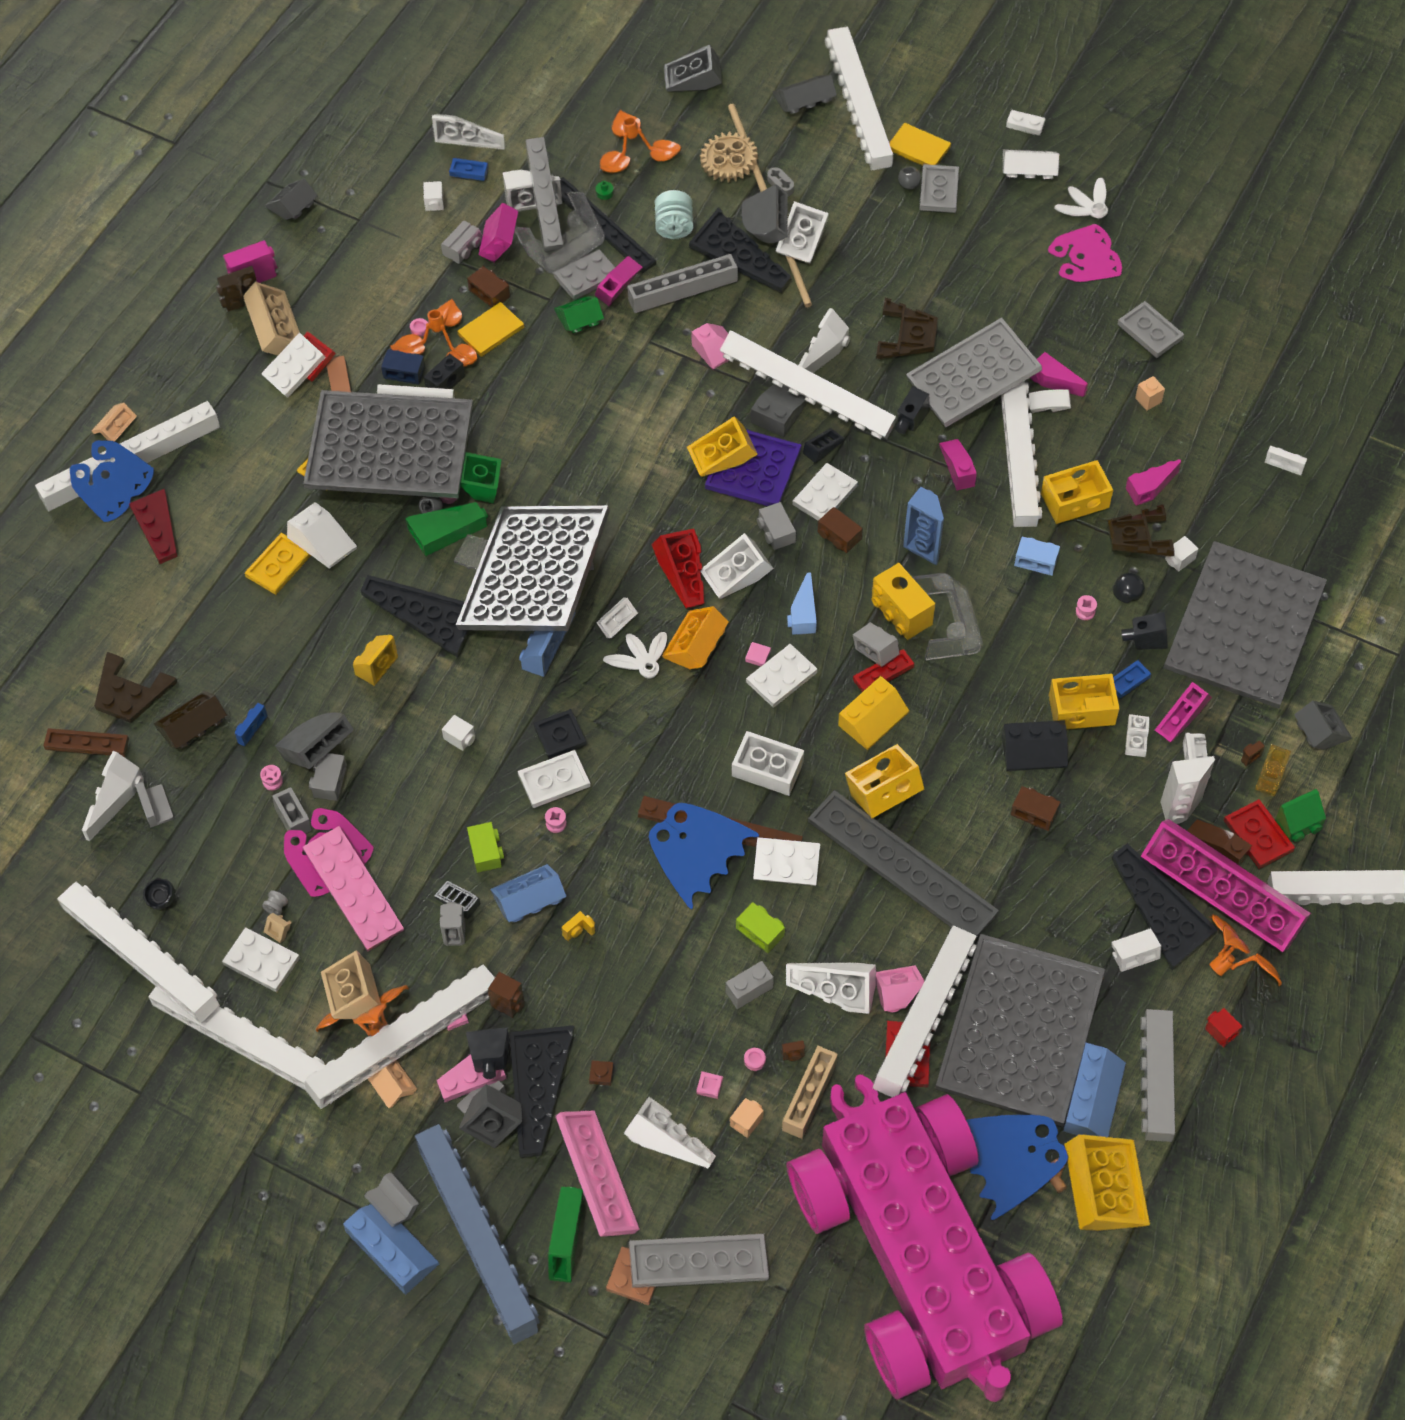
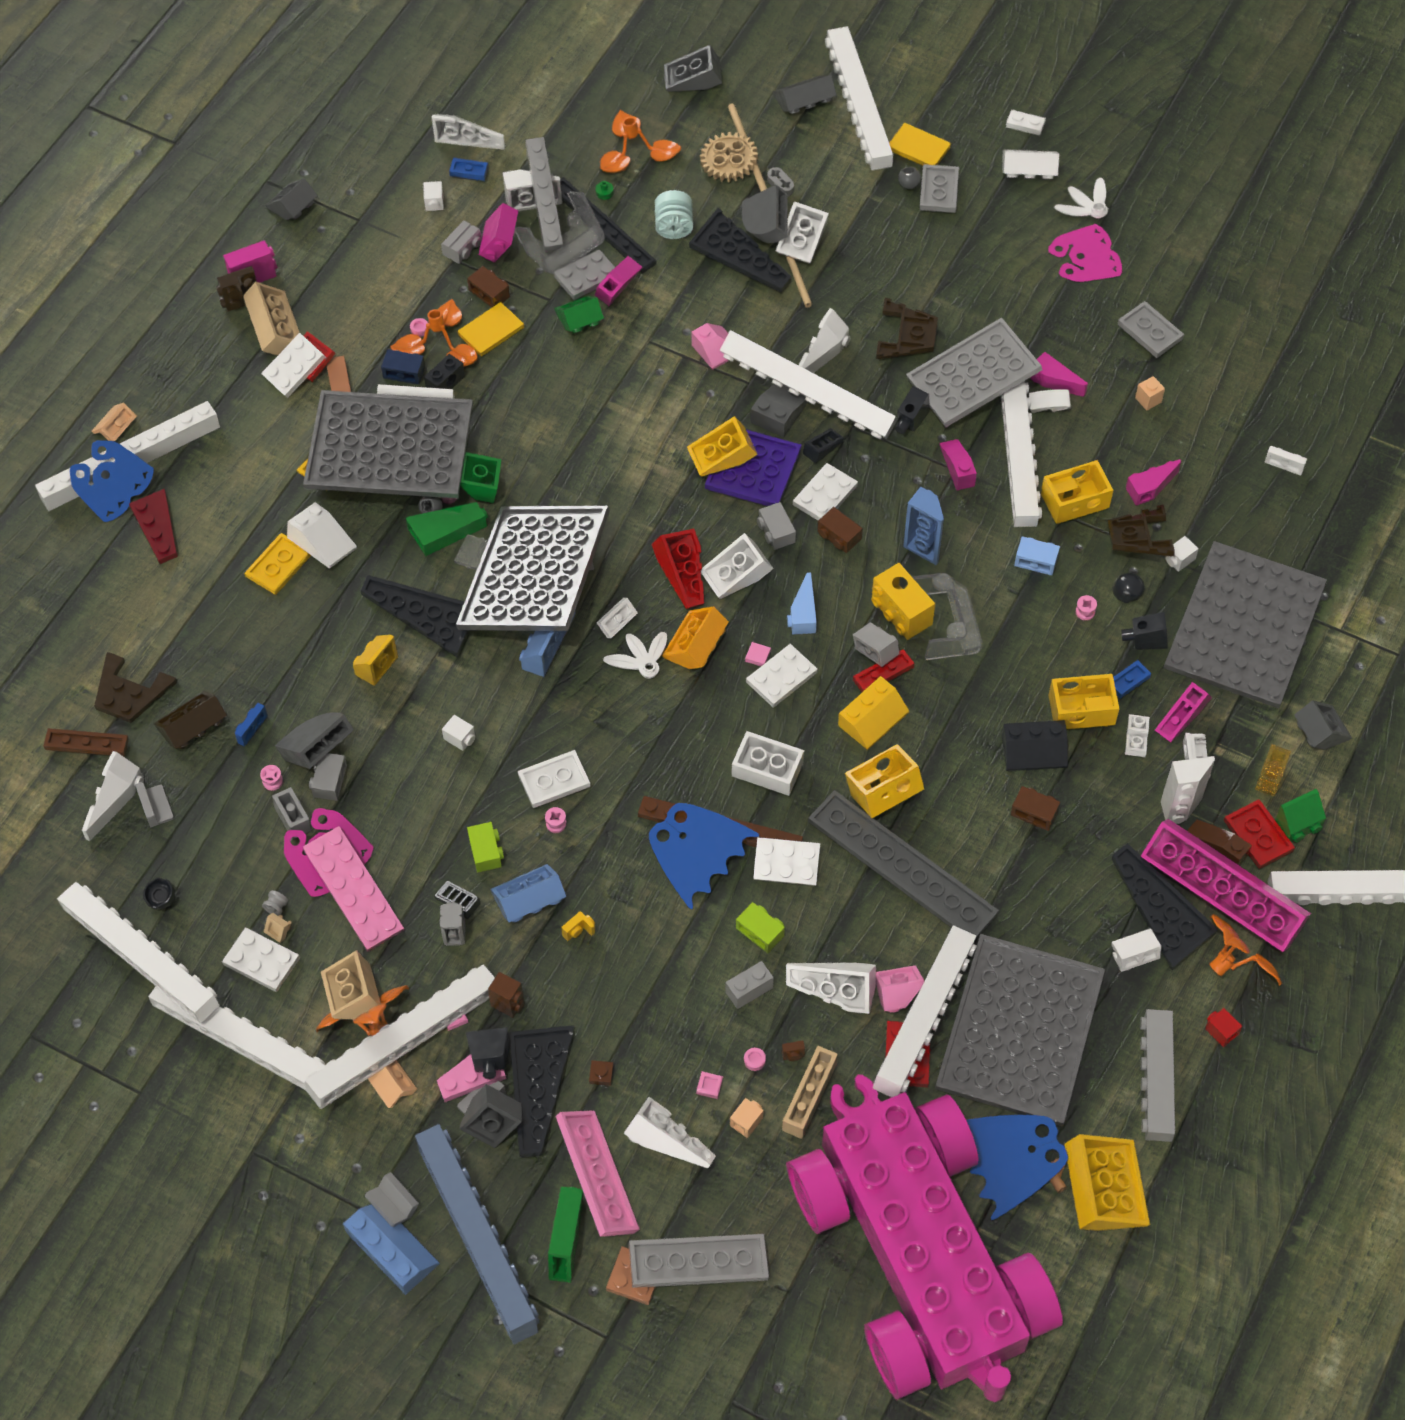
black plate [533,709,586,759] -> none
light grey brick [627,254,737,313] -> none
medium blue slope [1063,1043,1126,1137] -> none
reddish brown plate [1241,740,1265,767] -> none

